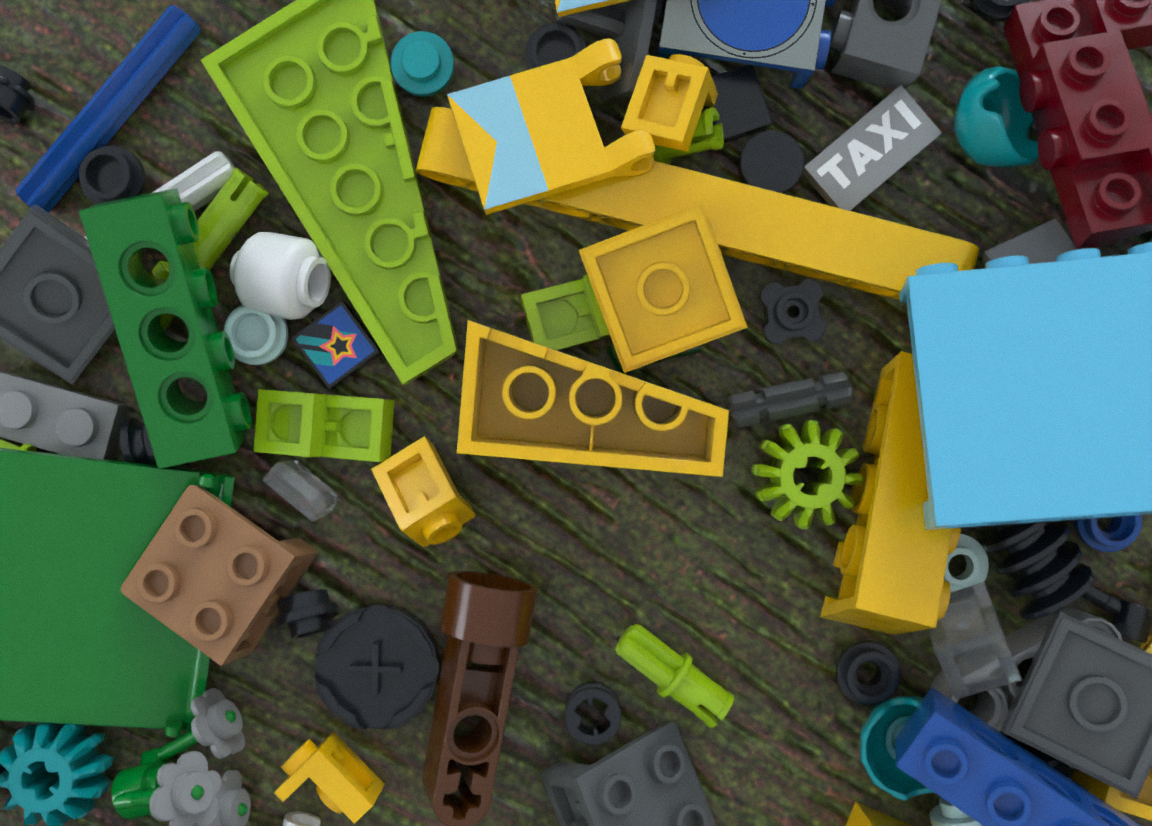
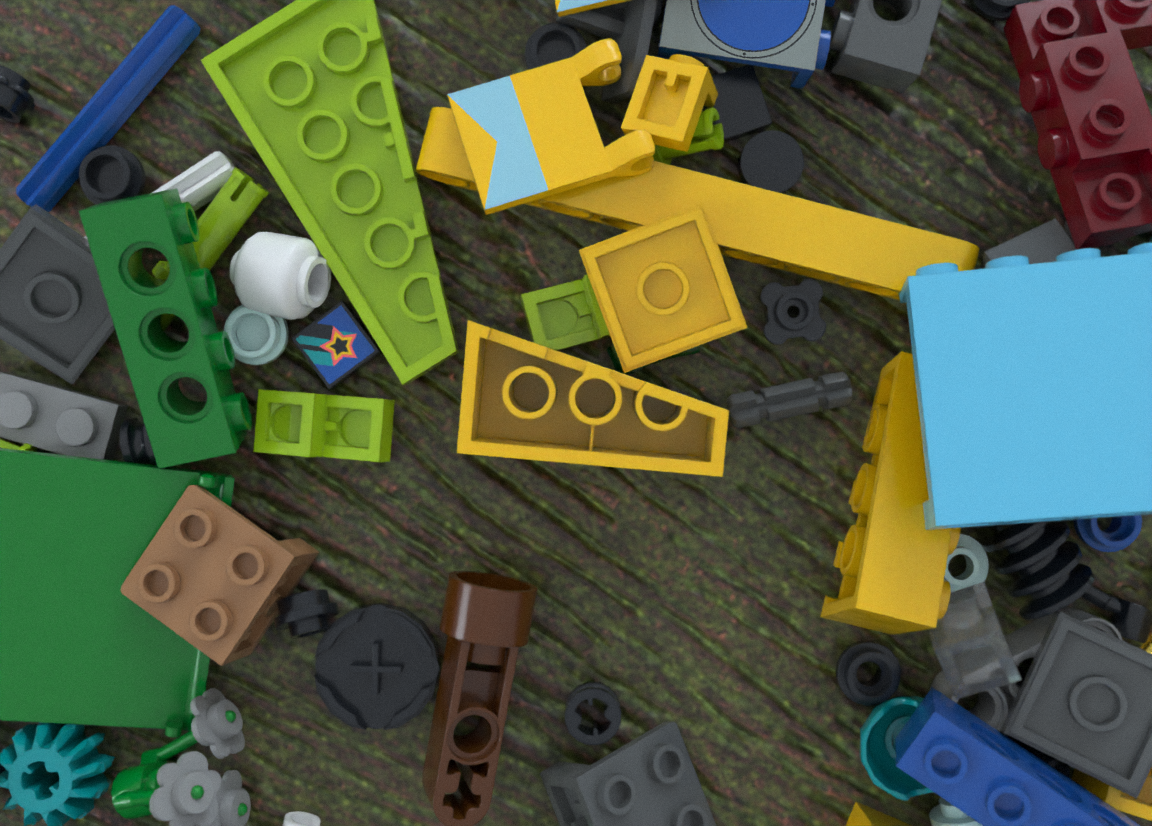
clear tile [262,460,340,522] -> none
yellow bracket [274,731,385,824] -> none
yellow bracket [371,436,475,547] -> none
teal plate [391,31,455,97] -> none
lime axle [615,624,734,728] -> none
lime gear [751,420,864,529] -> none
light grey tile [802,85,942,211] -> none
teal hair [954,67,1039,168] -> none

